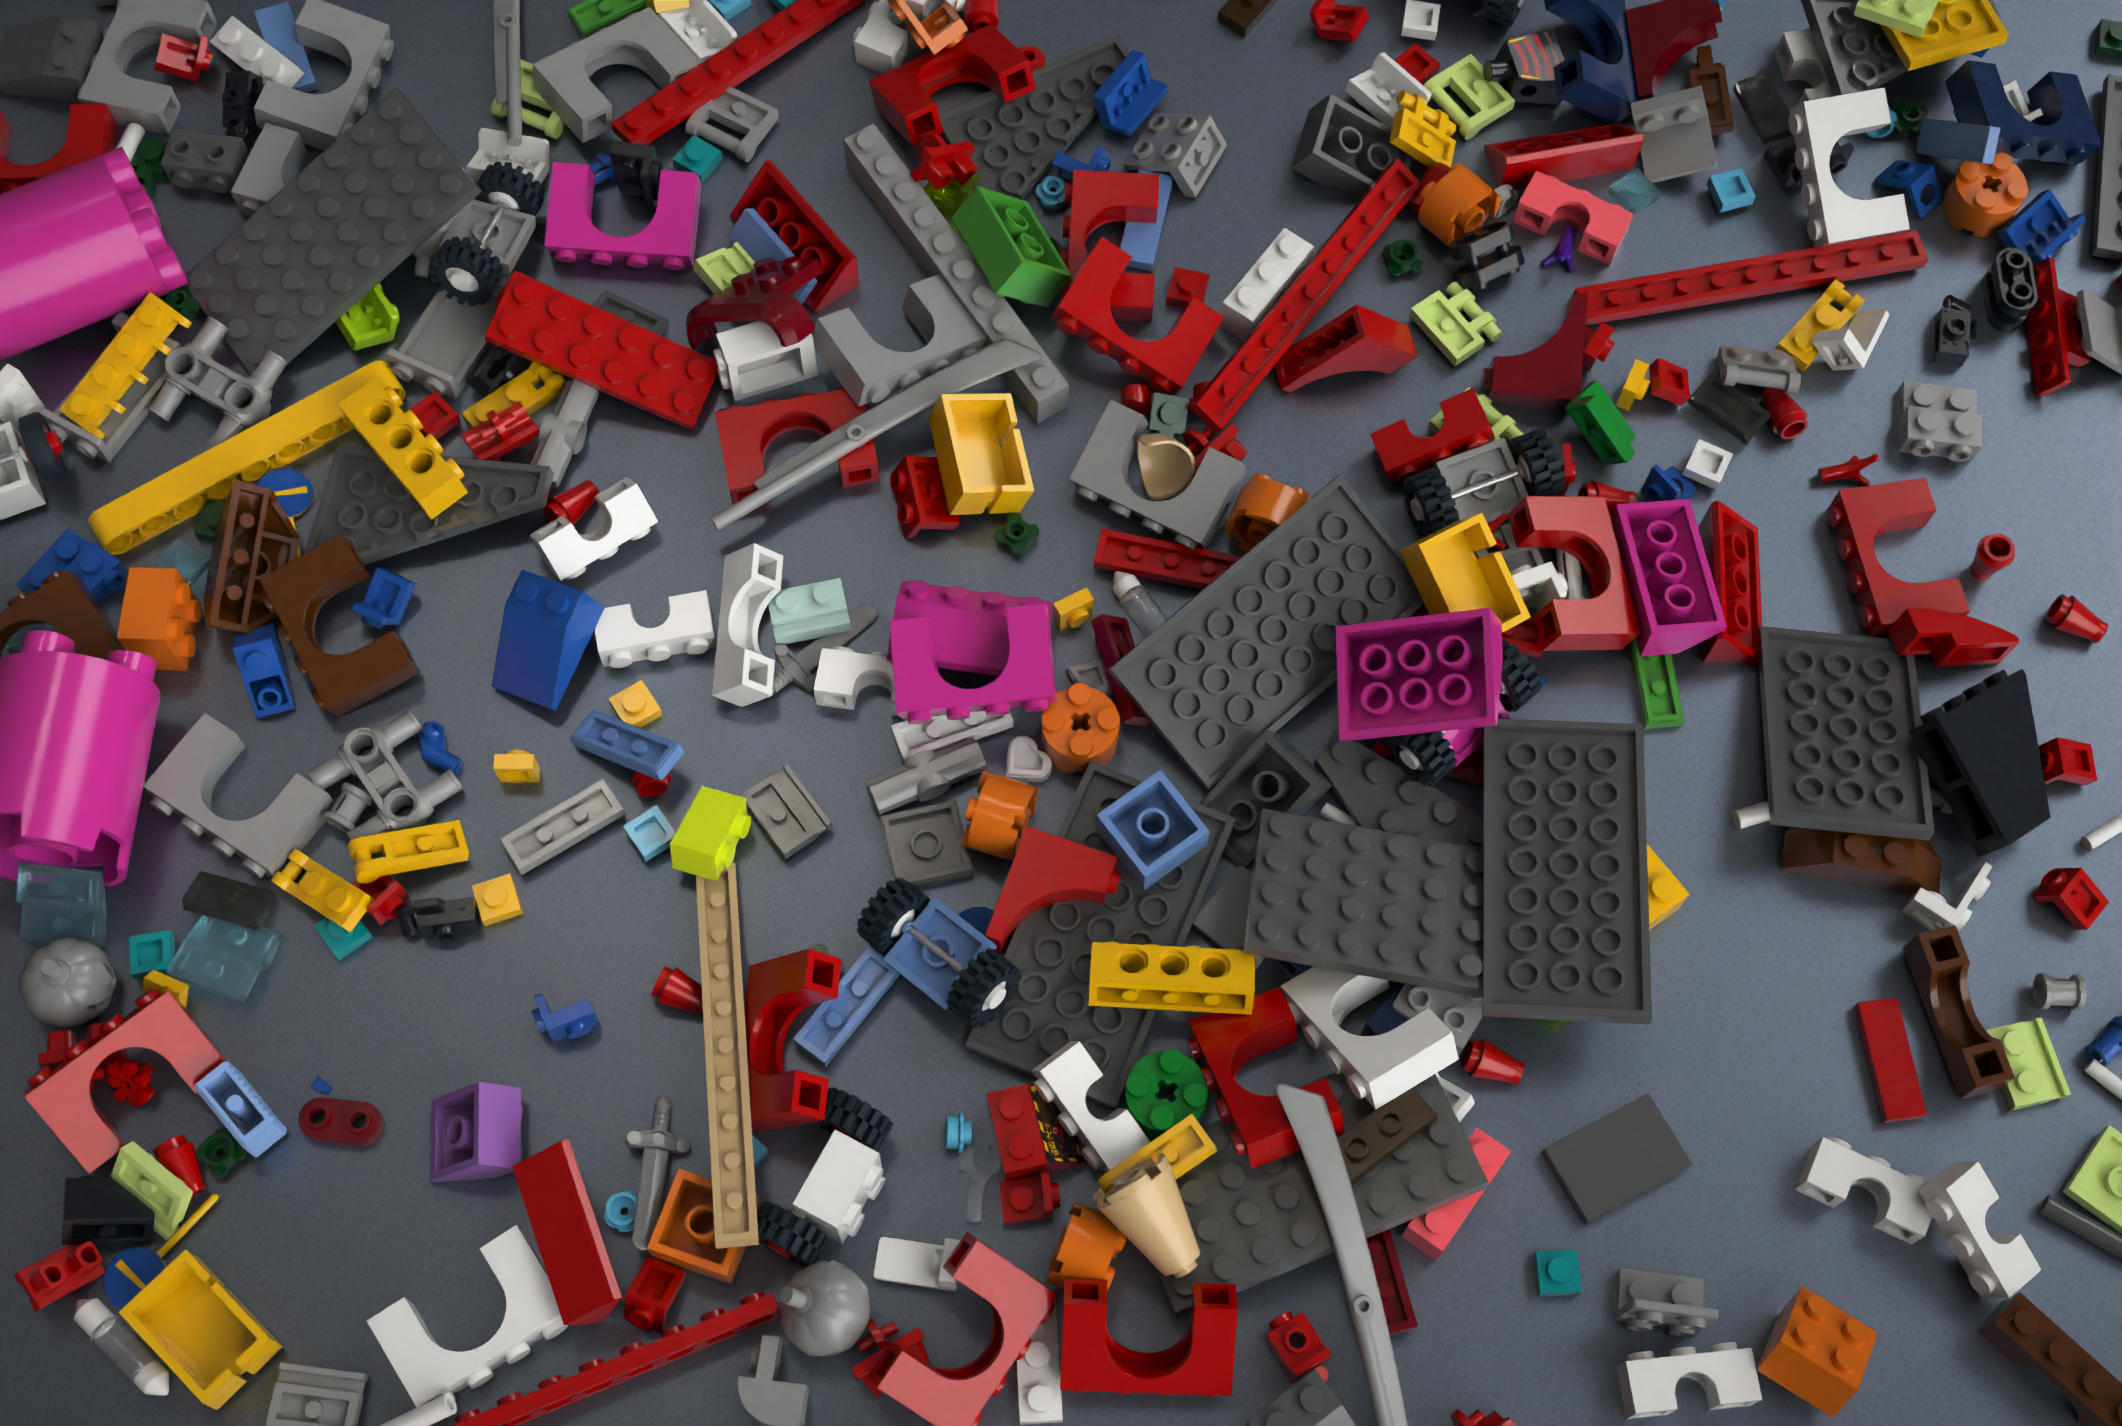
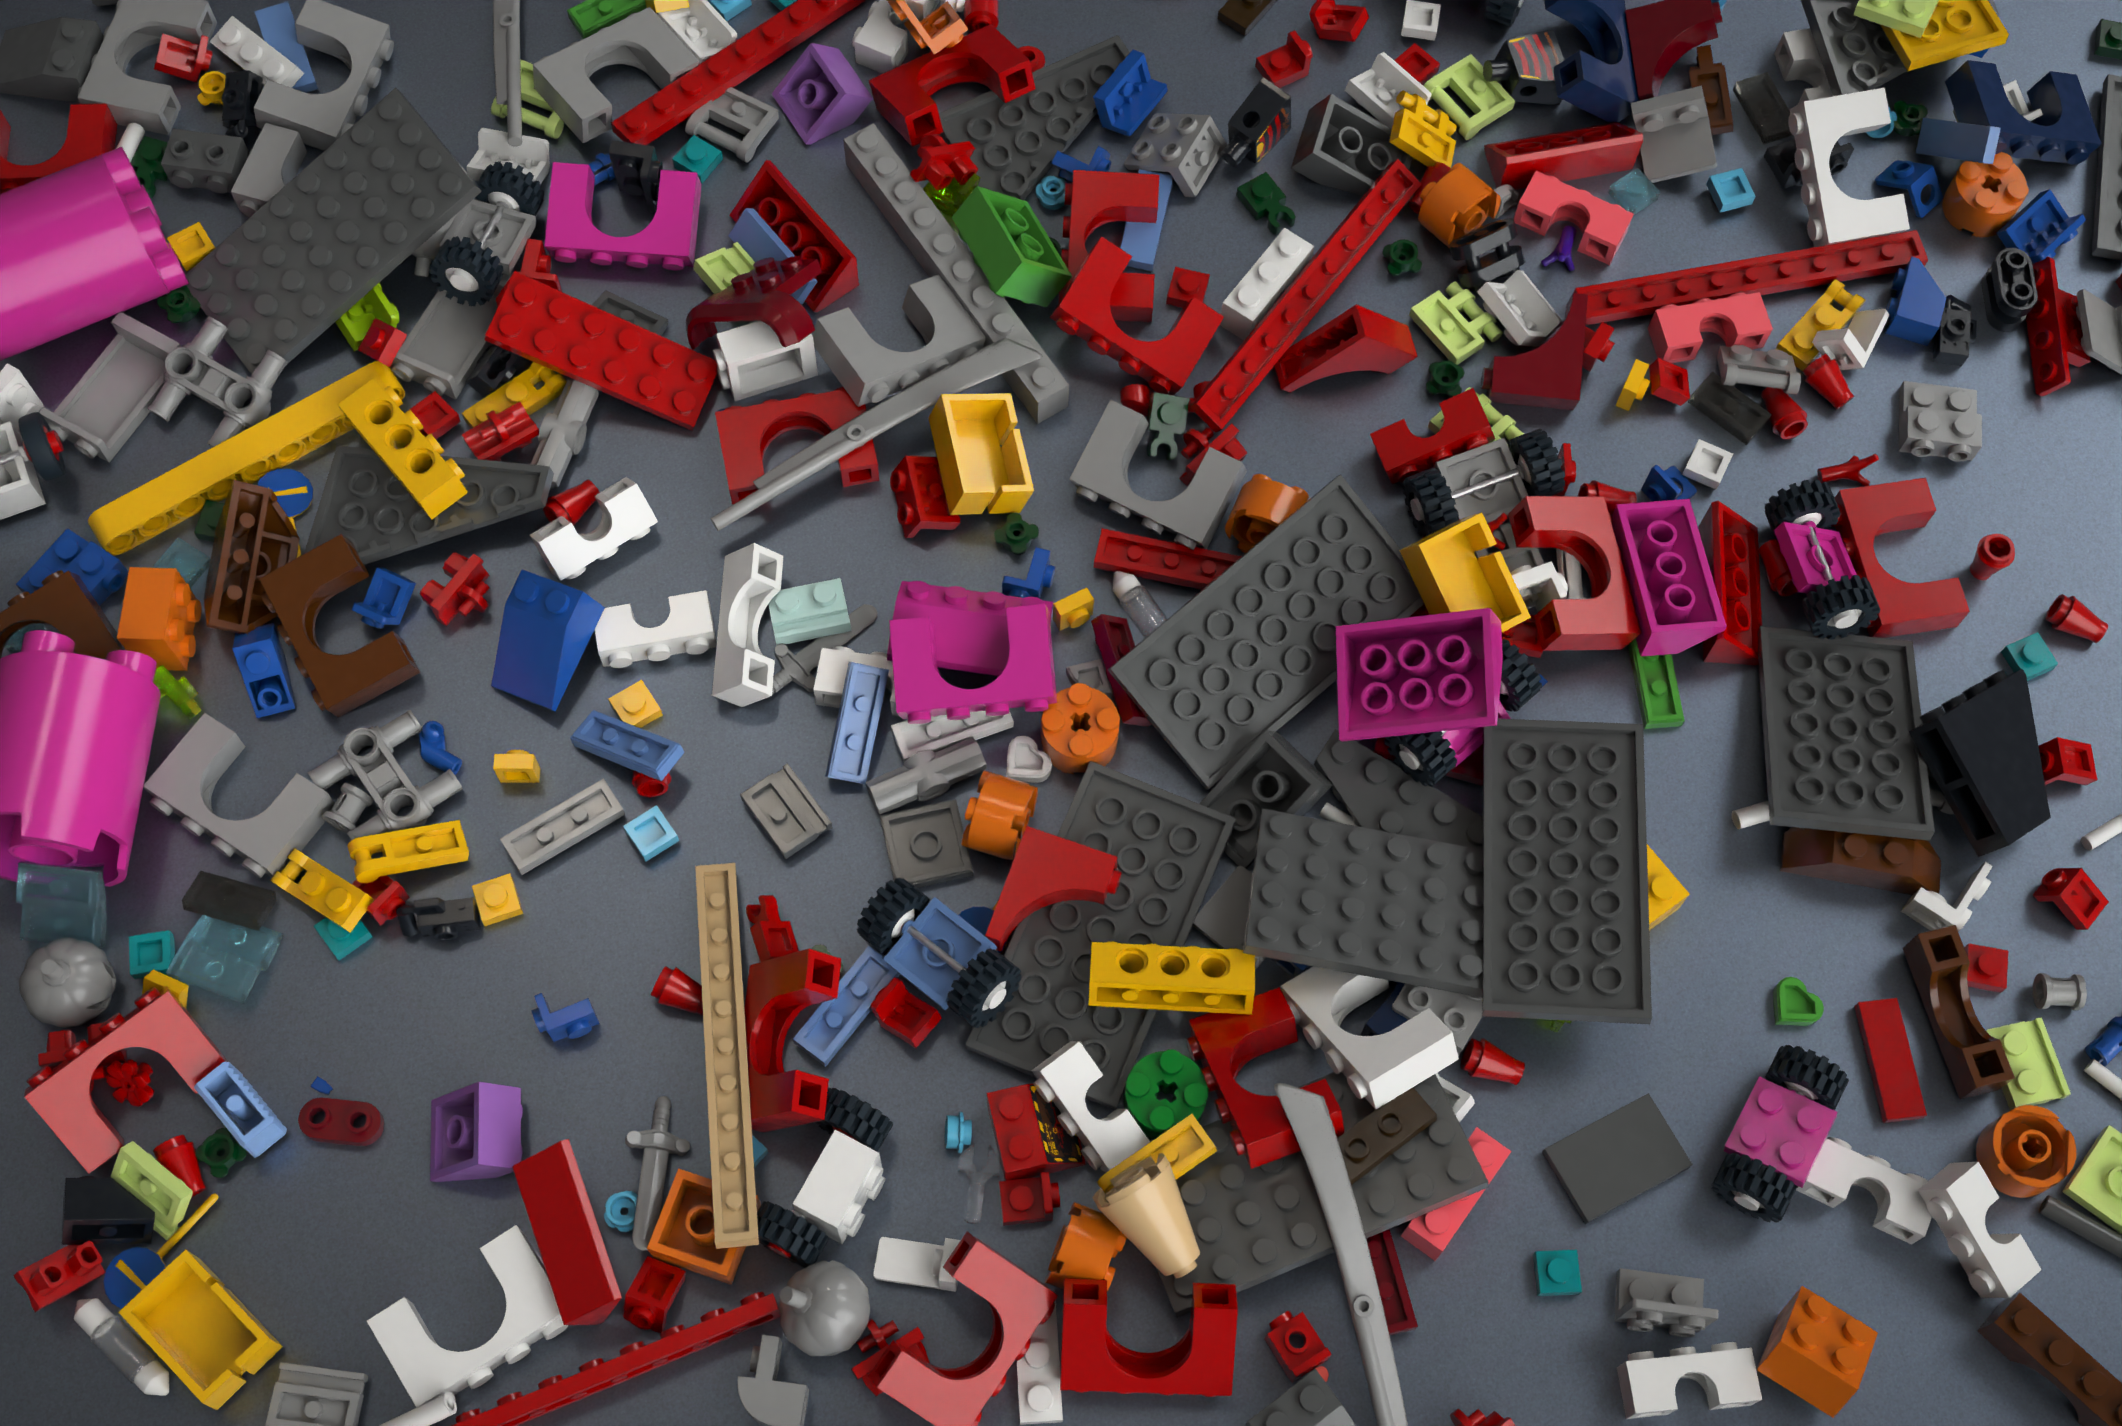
yellow hinge [59,292,192,440] -> none
neon yellow brick [670,786,751,881] -> none
medium blue brick [1096,770,1210,891] -> none
tan helmet [1136,433,1195,501] -> none
green panel [1564,381,1636,465] -> none
red slope [1887,608,2020,667] -> none
none -> clear neon green bracket [153,665,202,720]
none -> yellow plate [167,222,215,272]
none -> yellow plate [197,71,226,106]
none -> red bracket [358,318,407,367]
none -> red hips [420,552,490,627]
none -> red bracket [520,239,562,292]
none -> red plate [746,895,799,962]
none -> medium lavender slope [772,43,873,145]
none -> medium blue tile [825,662,889,785]
none -> red bracket [870,977,942,1048]
none -> blue bracket [1002,547,1056,599]
none -> black torso [1221,77,1291,167]
none -> dark green plate [1236,172,1296,236]
none -> red bracket [1255,30,1313,88]
none -> dark green plate [1426,361,1465,398]
none -> white bracket [1477,270,1563,347]
none -> coral arch [1648,292,1773,363]
none -> plate [1712,1045,1849,1223]
none -> red cone [1758,539,1798,597]
none -> plate [1764,480,1880,640]
none -> bright green tile [1773,977,1824,1026]
none -> red cone [1802,354,1855,410]
none -> blue slope [1885,257,1947,346]
none -> red plate [1964,943,2009,993]
none -> orange brick [1976,1105,2077,1198]
none -> teal plate [2001,632,2058,681]

